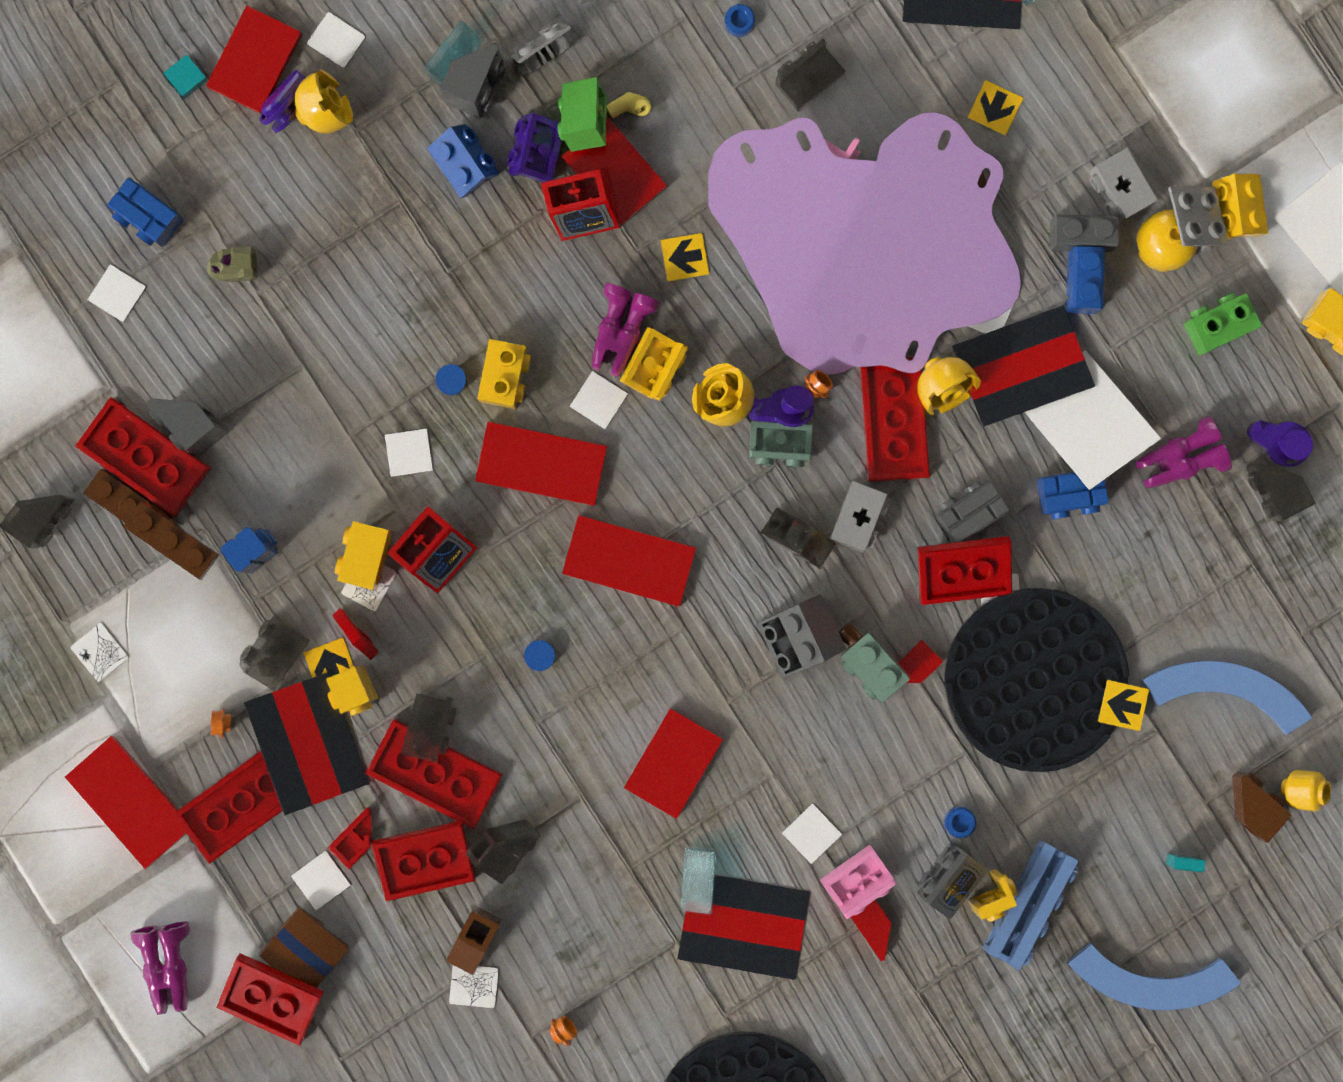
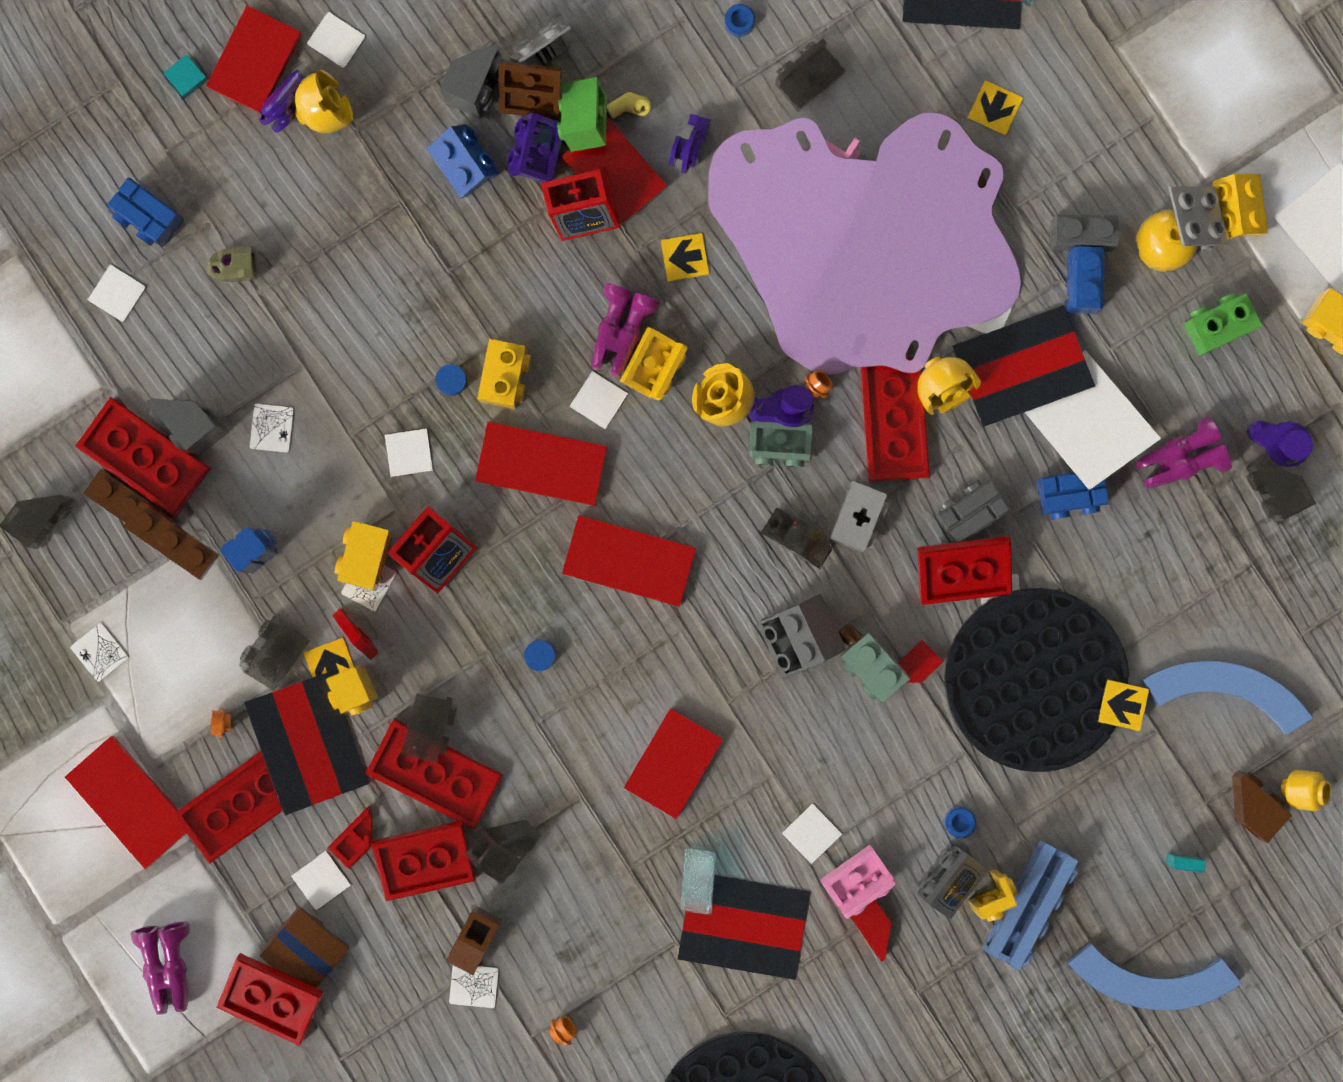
clear light blue slope [425,21,481,86] -> none
light grey brick [1089,148,1158,224] -> none
none -> white sticker [250,404,294,453]
none -> reddish brown slope [498,61,562,120]
none -> dark purple piece [669,114,711,174]

